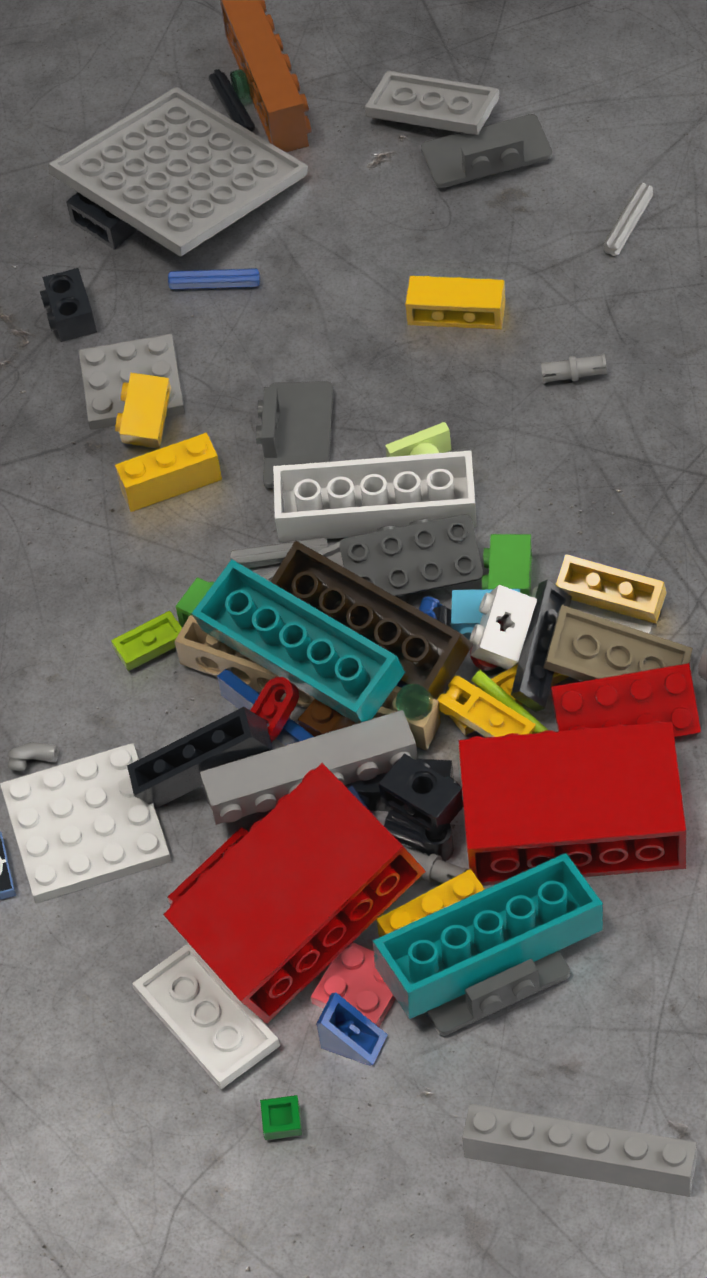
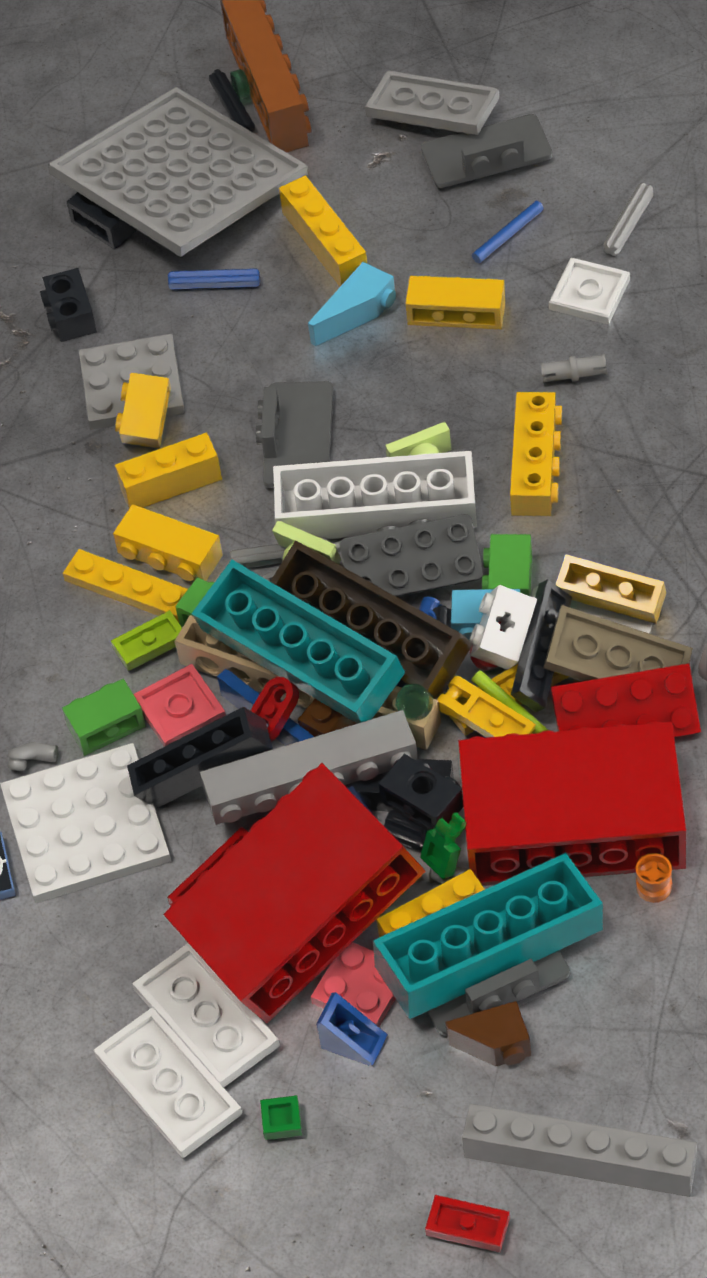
none -> yellow plate [62,549,188,622]
none -> bright green brick [62,678,146,756]
none -> white plate [93,1007,242,1158]
none -> yellow brick [113,504,223,581]
none -> coral plate [133,664,226,747]
none -> yellowish green tile [272,521,342,564]
none -> yellow brick [279,175,367,287]
none -> medium azure slope [308,262,396,346]
none -> green plate [420,812,466,879]
none -> red plate [425,1195,510,1253]
none -> reddish brown slope [445,1001,531,1066]
none -> blue bar [471,200,544,264]
none -> yellow brick [510,392,562,516]
none -> white tile [549,257,630,325]
none -> orange wheel [636,853,672,903]

